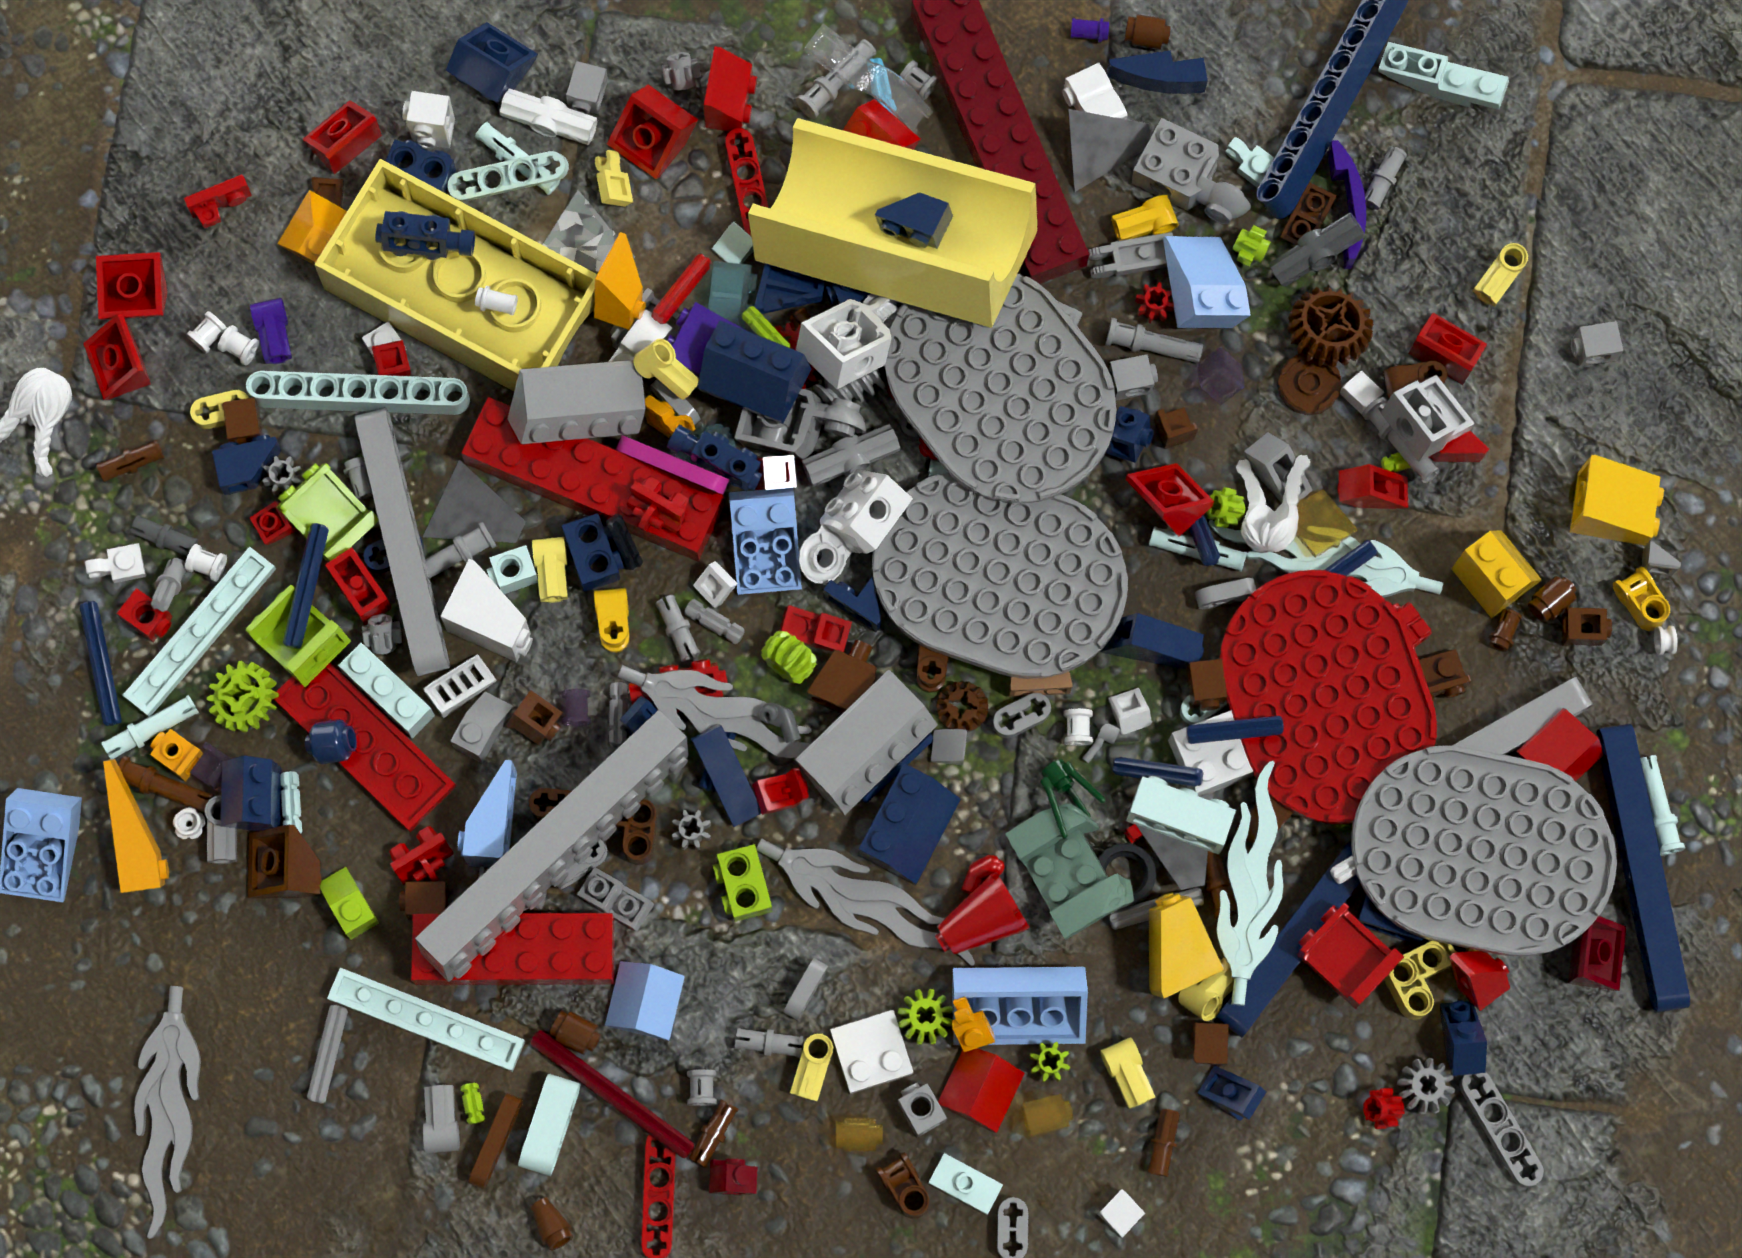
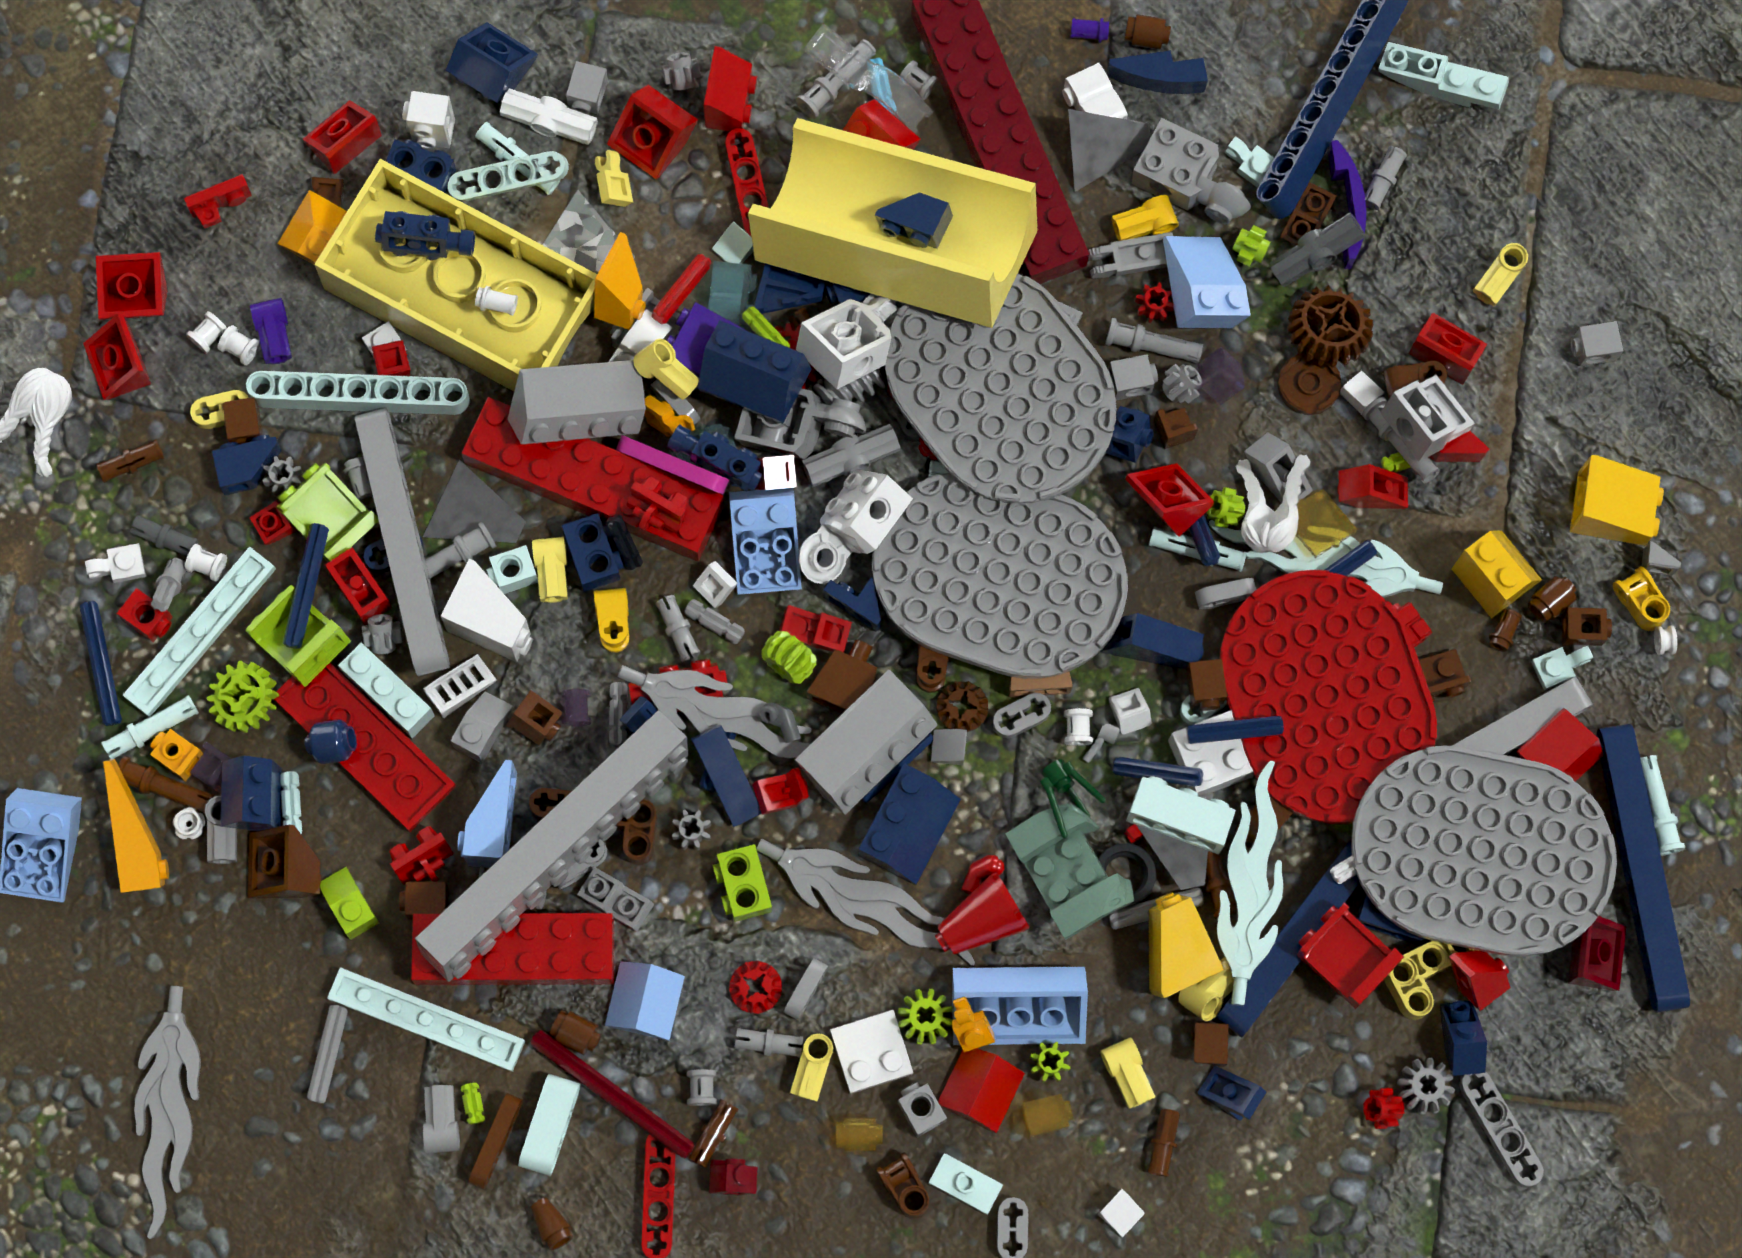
none -> red gear [729,960,782,1014]
none -> light grey gear [1162,364,1202,404]
none -> light aqua plate [1531,646,1593,691]

